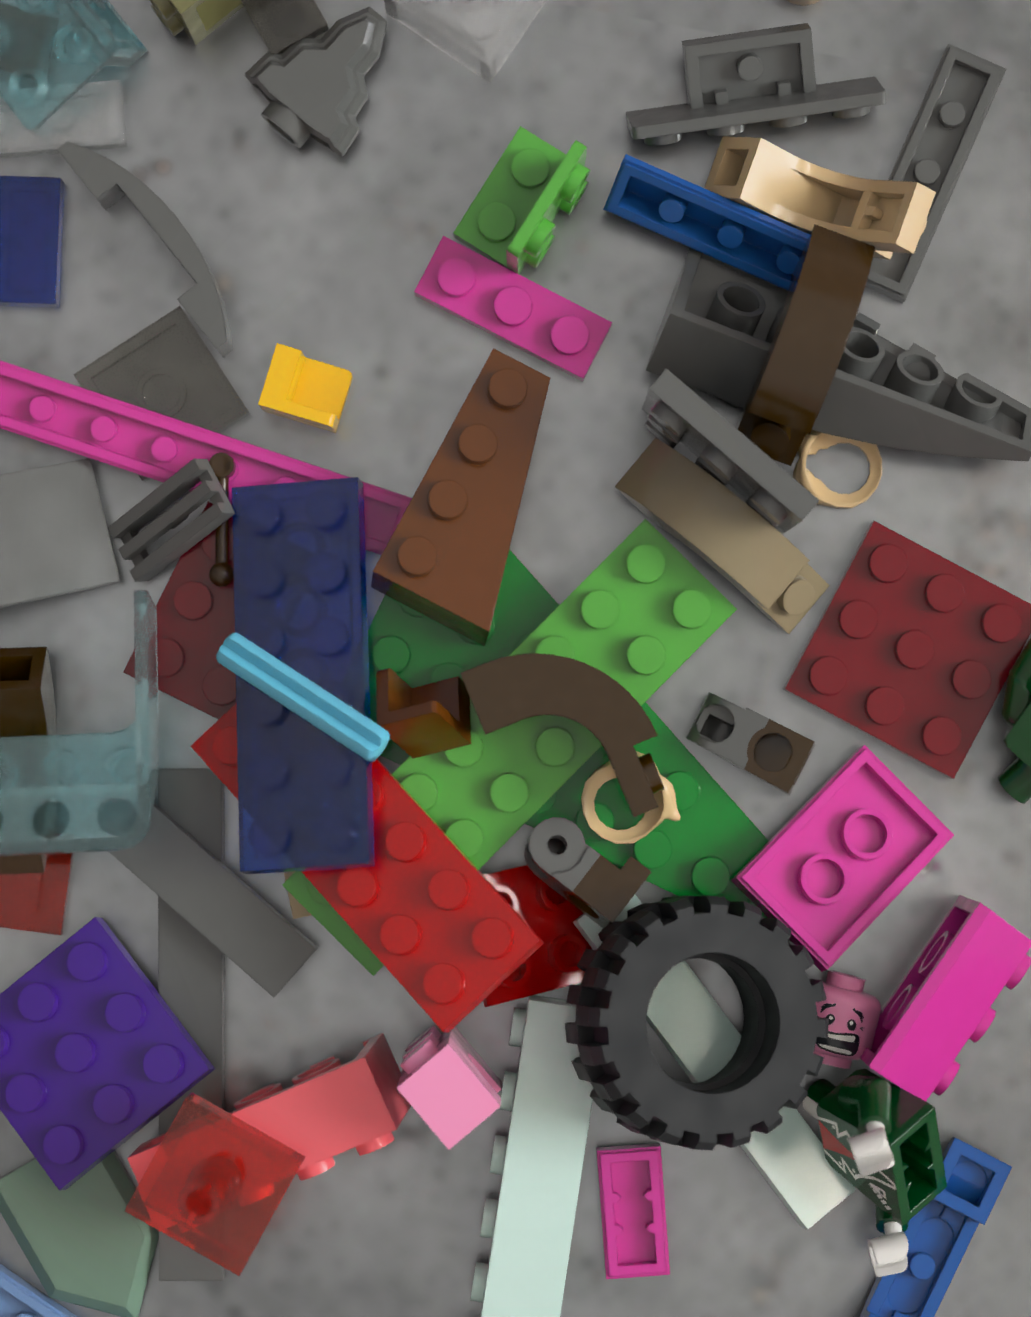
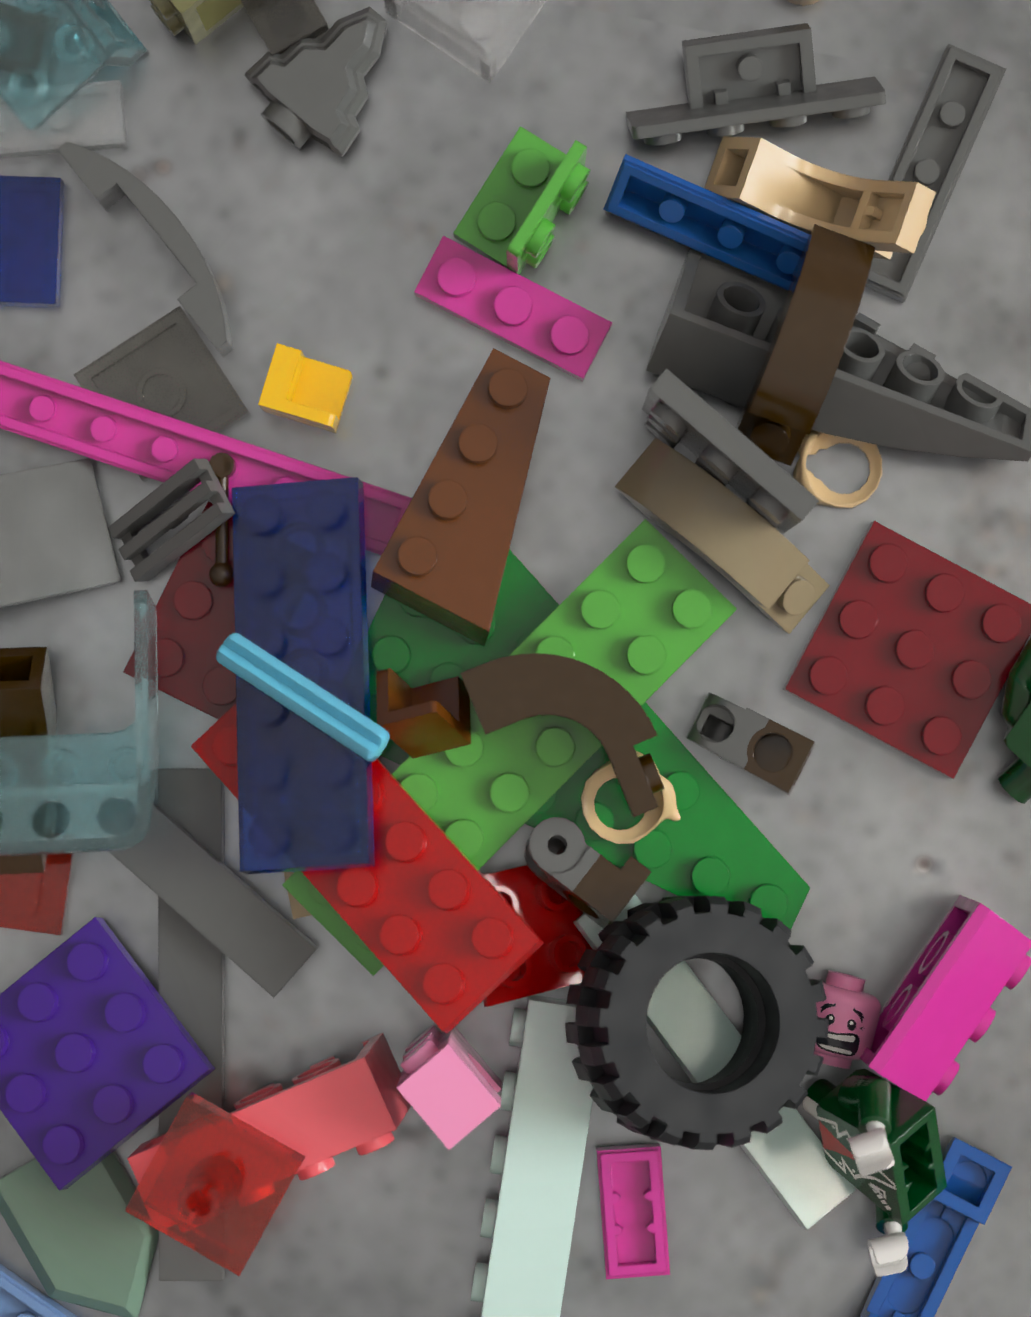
dark pink tile [731,745,954,972] -> none

